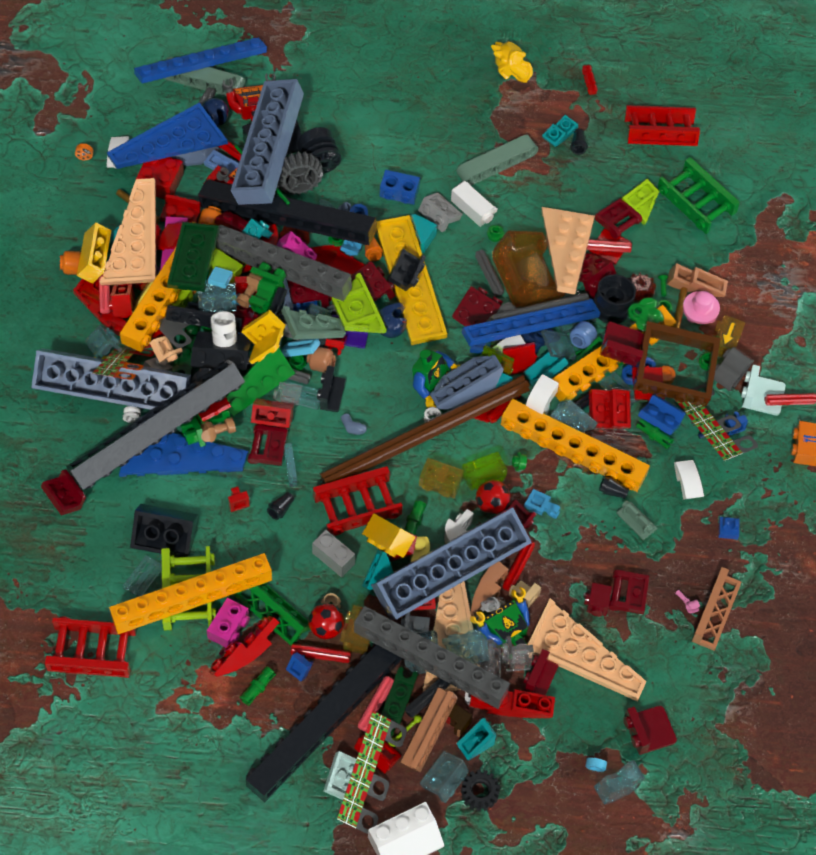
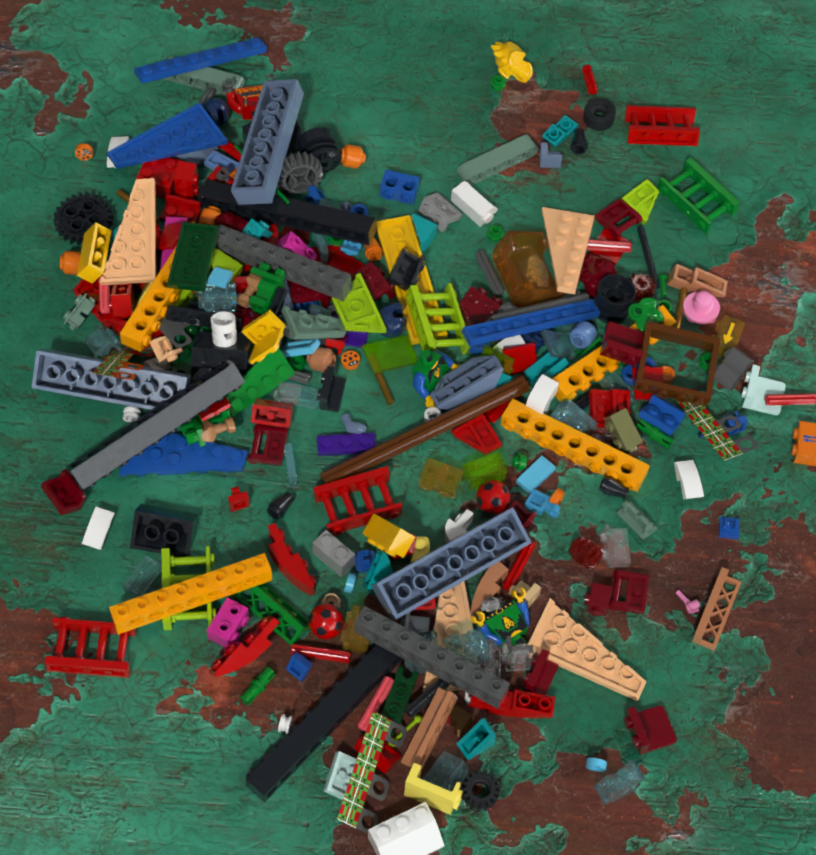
green pin [404,500,427,535] -> none
none -> black gear [53,193,113,246]
none -> sand green hinge [63,293,96,331]
none -> white slope [82,507,115,550]
none -> red brick [174,161,200,200]
none -> red slope [268,523,316,596]
none -> white bush [278,714,293,734]
none -> blue tile [304,185,328,206]
none -> clear light blue tile [313,233,329,263]
none -> dark purple plate [317,433,375,456]
none -> orange head [339,144,366,169]
none -> orange tile [341,351,360,370]
none -> medium azure tile [344,572,357,593]
none -> blue tile [354,550,375,573]
none -> clear neon green piece [362,335,418,374]
none -> pearl gold bar [367,355,394,405]
none -> light yellow panel [404,763,463,815]
none -> lime fence [405,283,471,355]
none -> red wing [451,414,502,456]
none -> green plate [490,75,507,91]
none -> medium azure tile [516,455,556,494]
none -> sand blue panel [539,143,562,168]
none -> orange tile [549,488,565,505]
none -> clear red gear [568,536,603,569]
none -> black tyre [583,98,616,131]
none -> clear bracket [600,524,631,568]
none -> olive brick [603,408,643,453]
none -> black bar [637,226,660,289]

